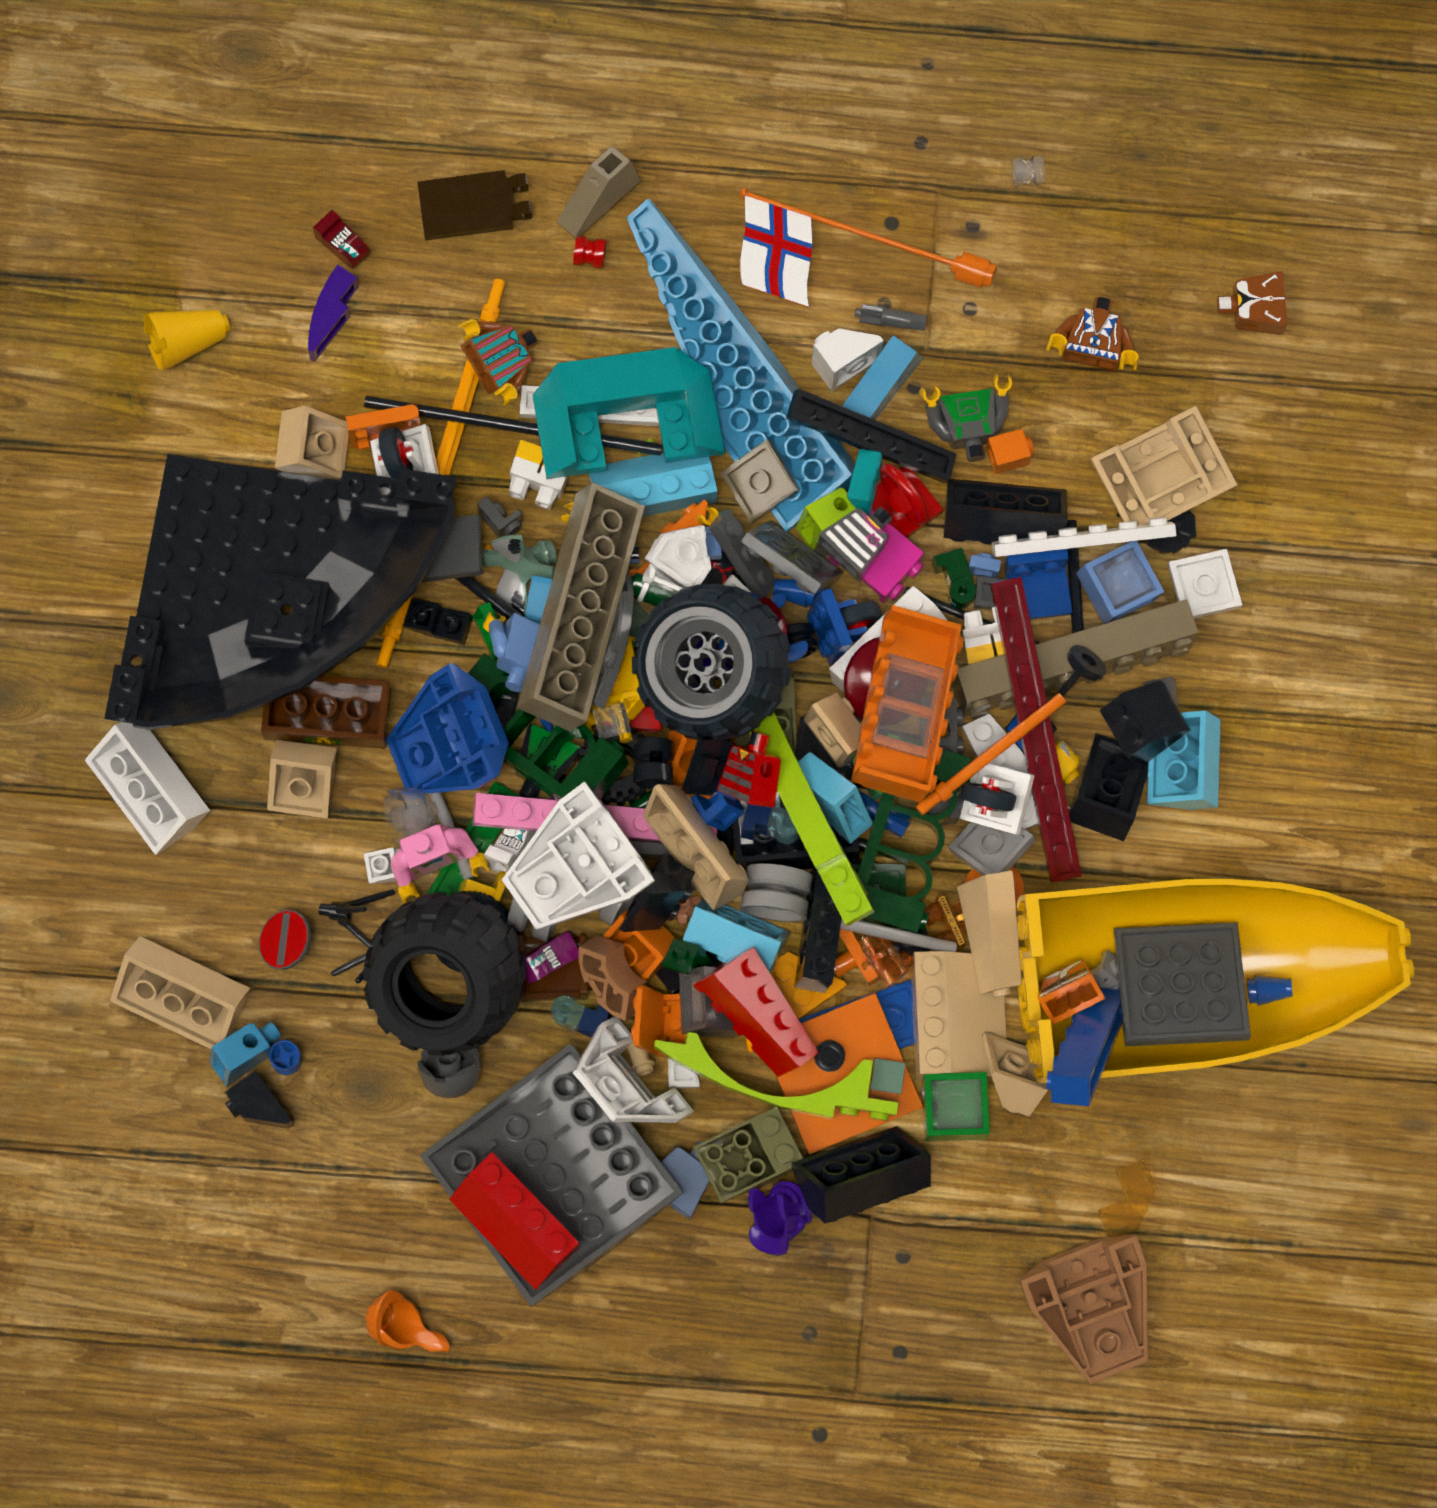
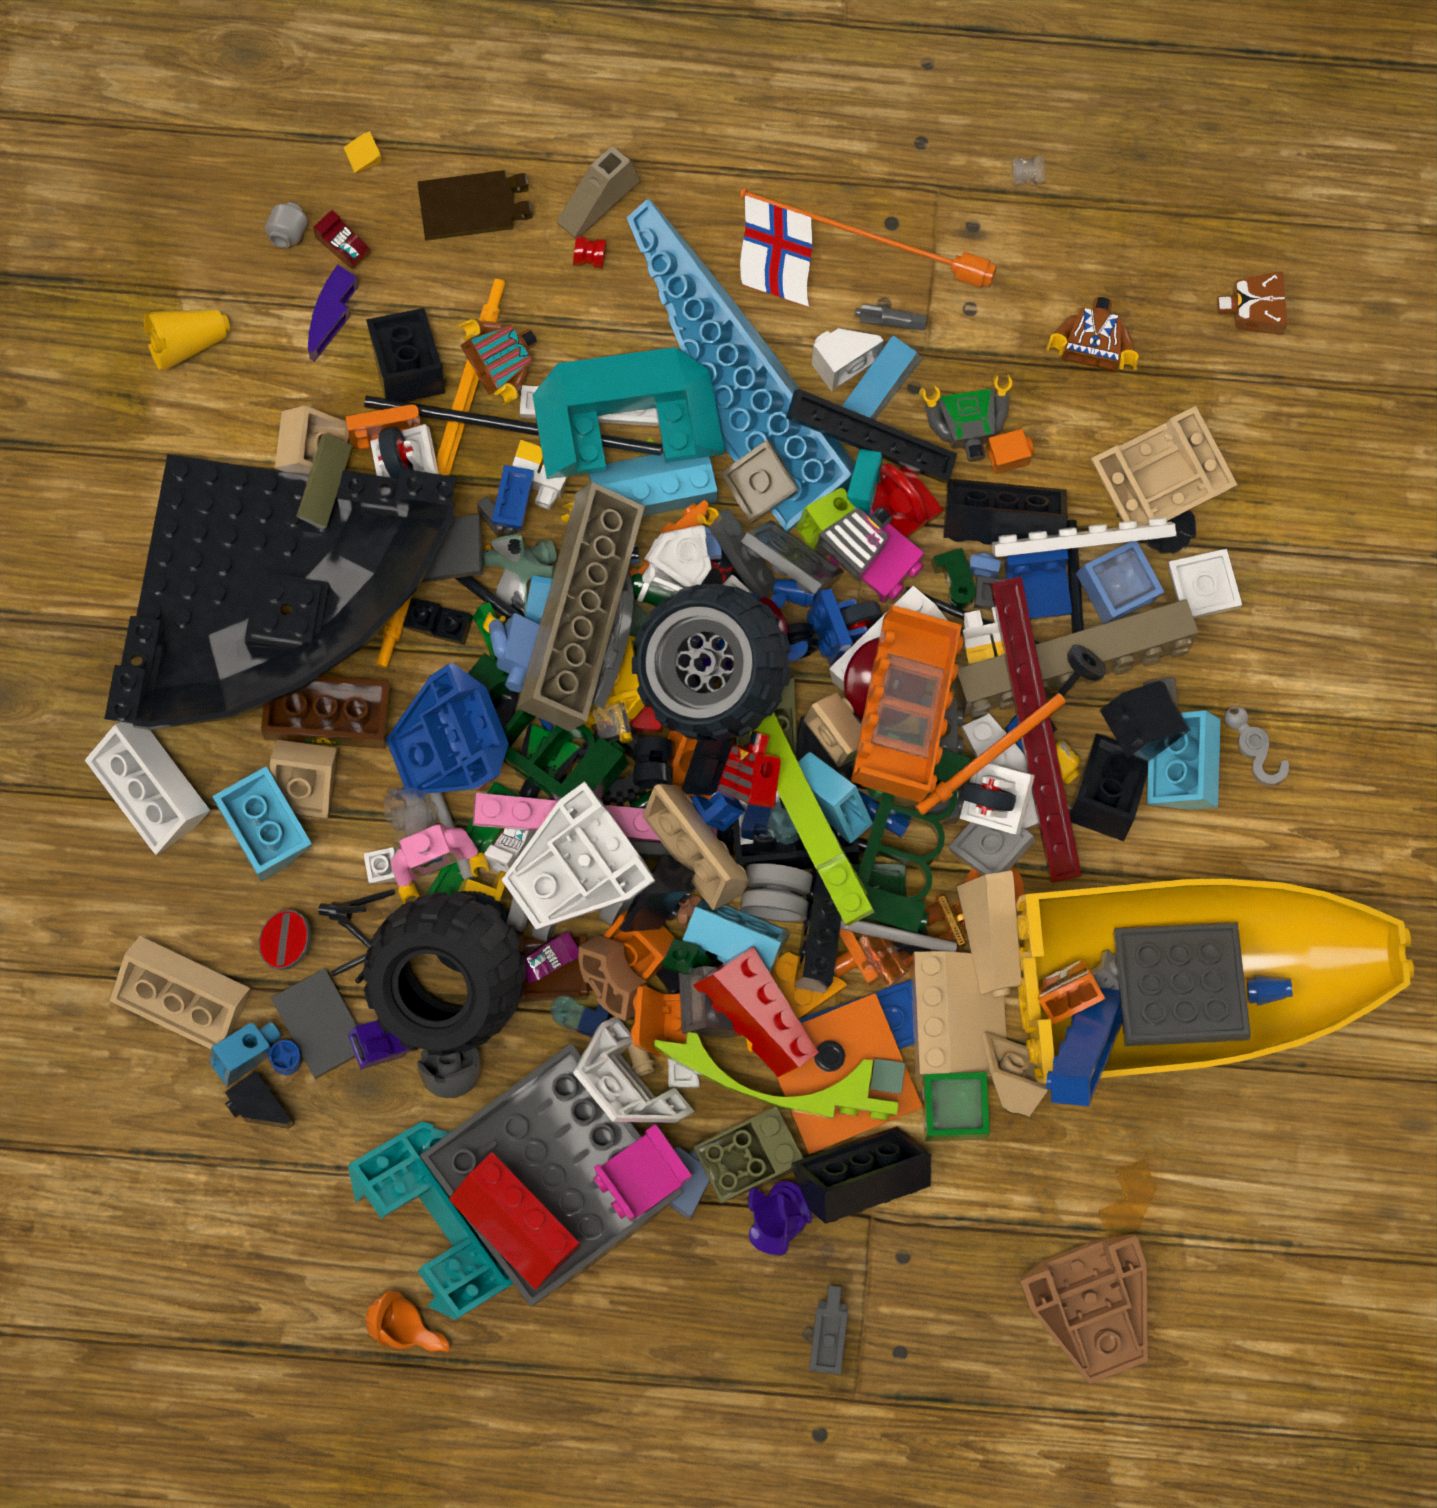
none -> medium azure slope [213,766,312,882]
none -> light grey head [265,202,308,248]
none -> dark grey tile [271,968,357,1079]
none -> olive tile [296,433,352,529]
none -> yellow slope [343,131,382,174]
none -> dark purple piece [347,1020,412,1070]
none -> teal slope [348,1121,514,1320]
none -> black slope [366,308,445,402]
none -> blue tile [492,465,535,530]
none -> dark pink panel [593,1124,693,1222]
none -> dark grey hinge [809,1285,848,1375]
none -> light grey piece [1225,706,1289,787]

